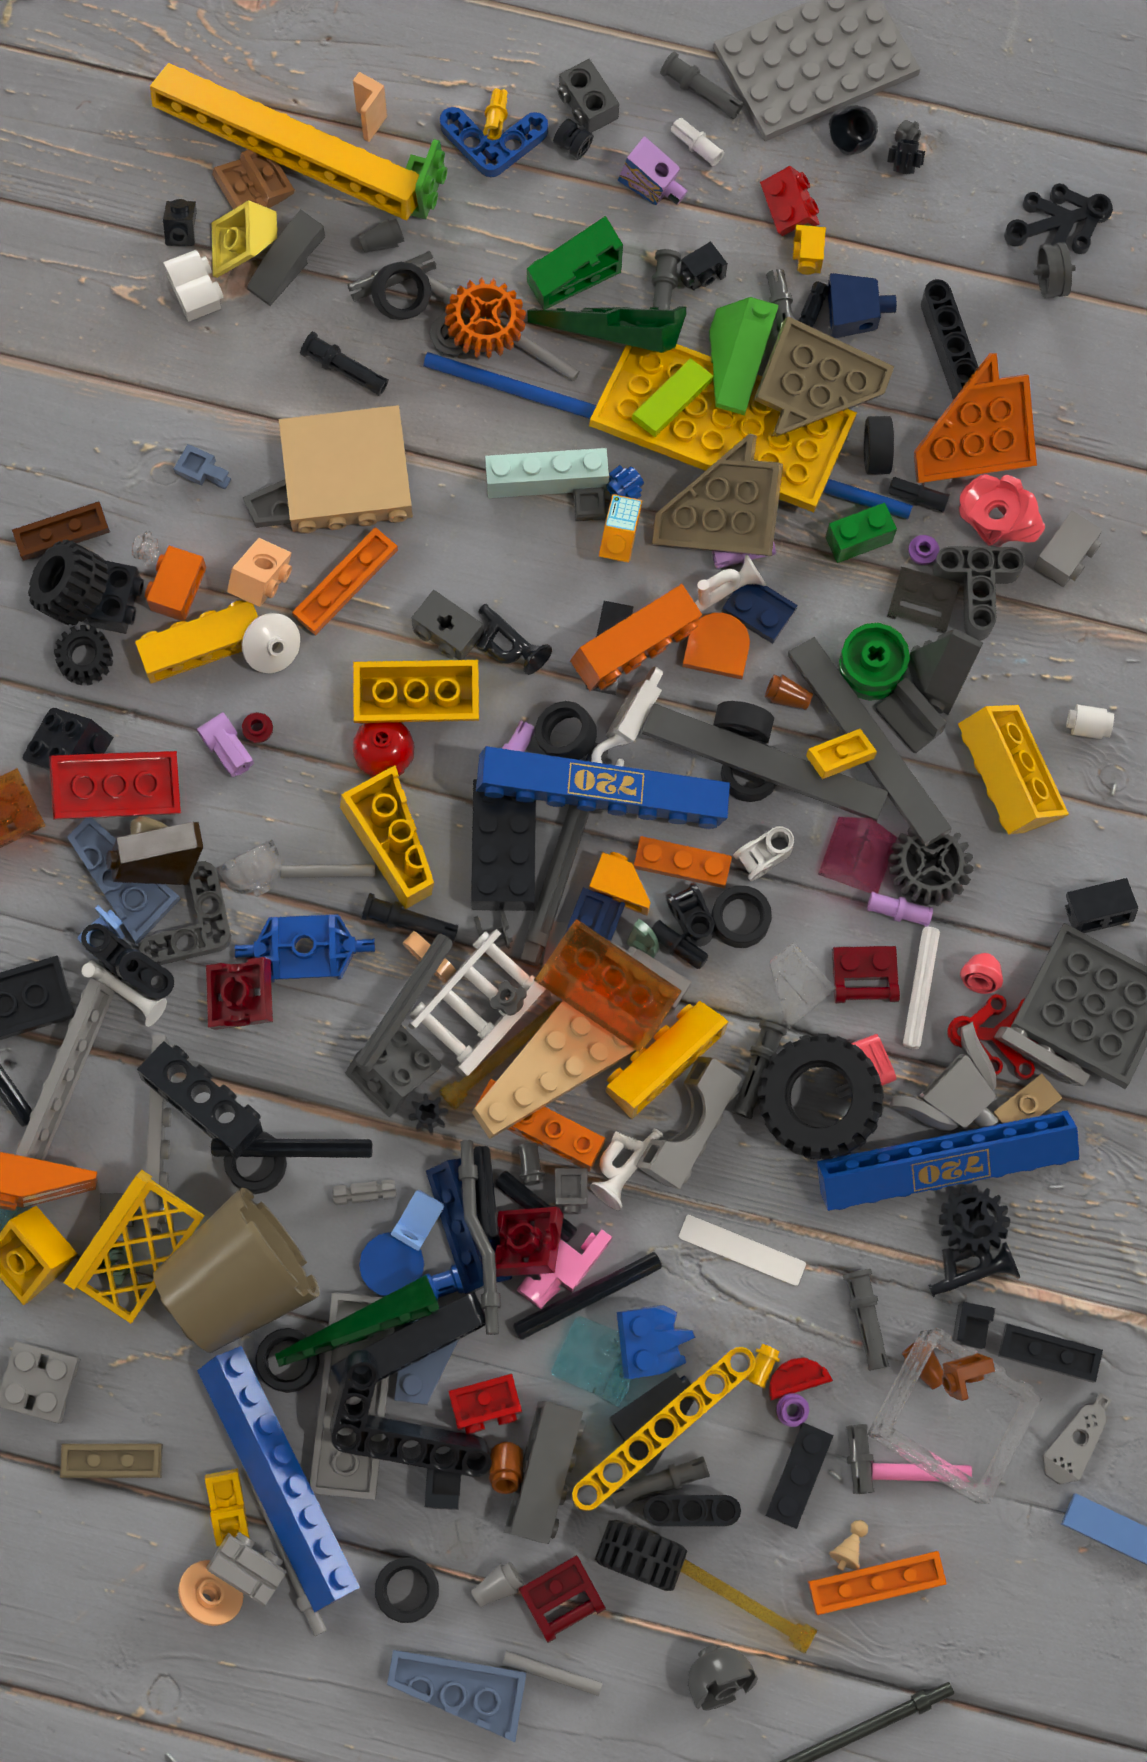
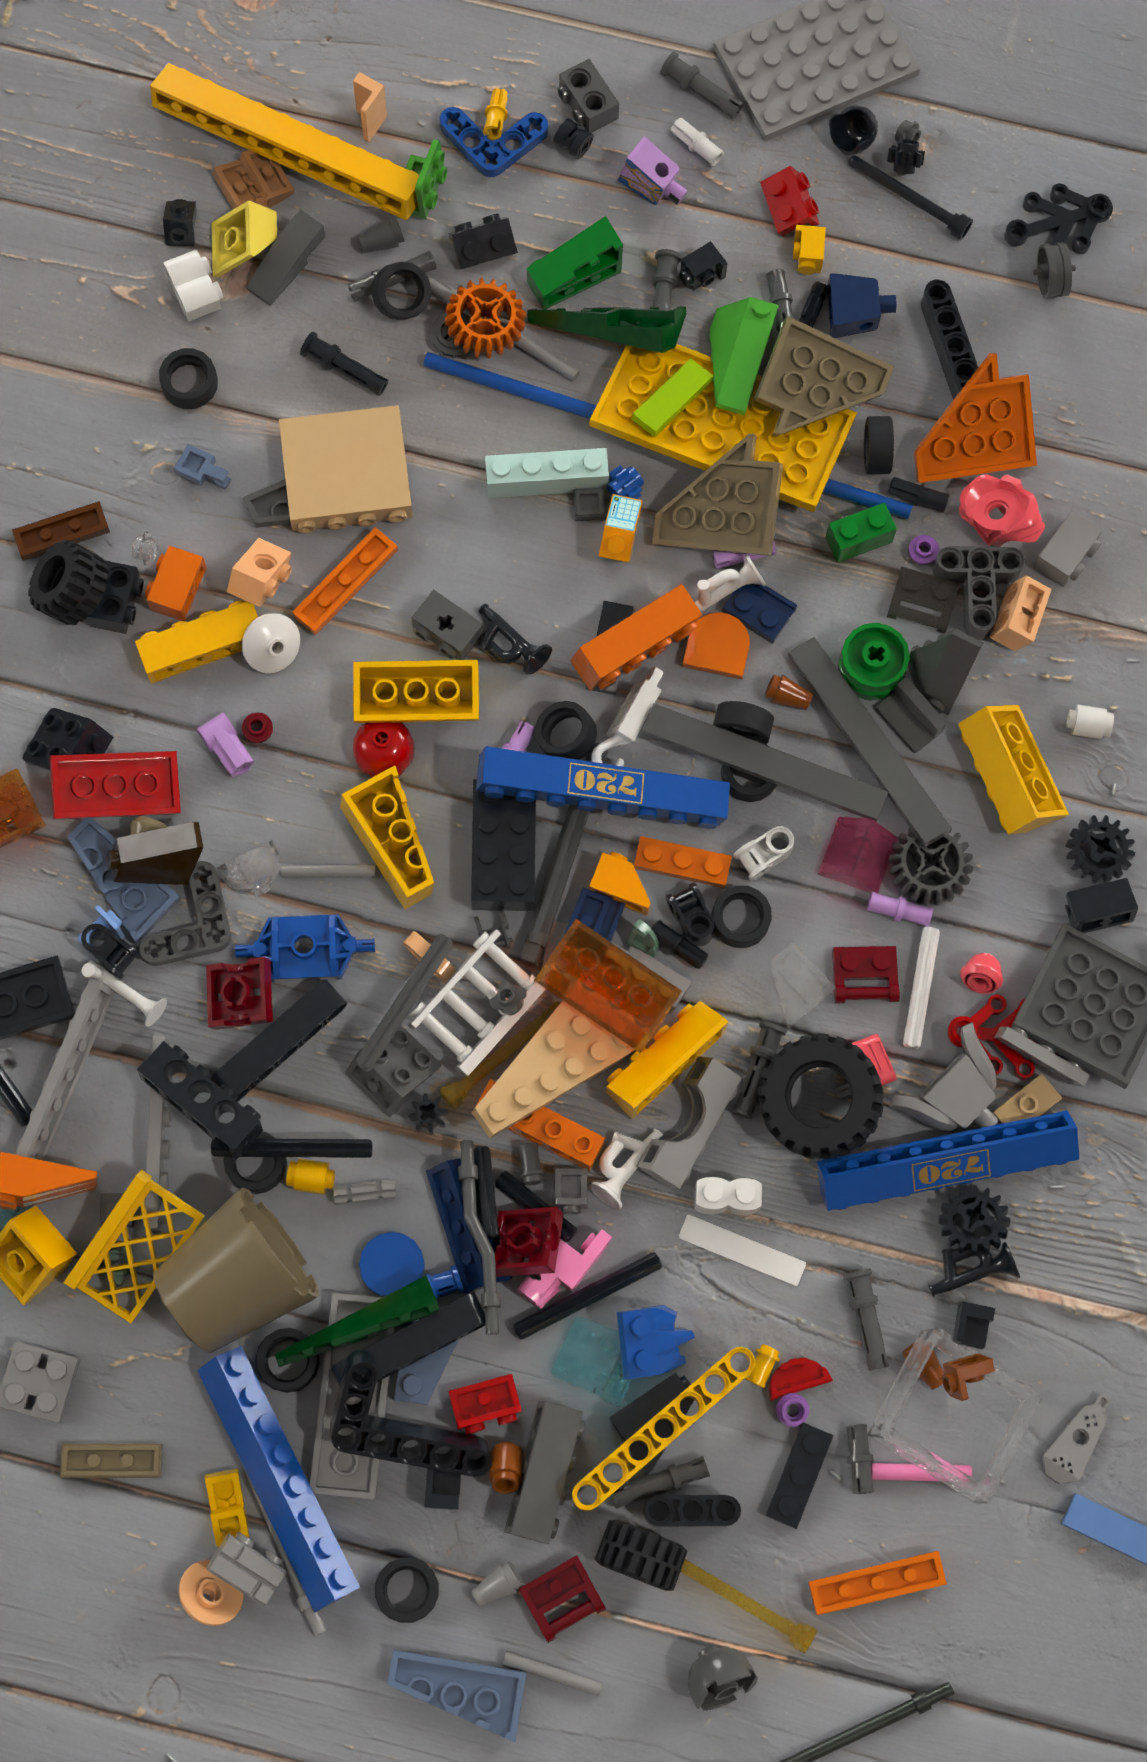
black tyre [54,625,113,685] -> none
black plate [115,949,174,999] -> none
black pin [361,893,459,944] -> none
light blue bracket [391,1190,444,1251] -> none
yellow plate [806,729,877,779] -> none
tan piece [829,1520,868,1571] -> none
black plate [998,1323,1103,1383] -> none
none -> black tyre [159,348,218,409]
none -> black beam [211,979,347,1102]
none -> yellow brick [286,1158,335,1195]
none -> black bracket [448,213,518,269]
none -> white brick [694,1177,762,1216]
none -> black piece [849,155,973,240]
none -> light nougat brick [990,575,1052,651]
none -> black gear [1065,815,1136,884]

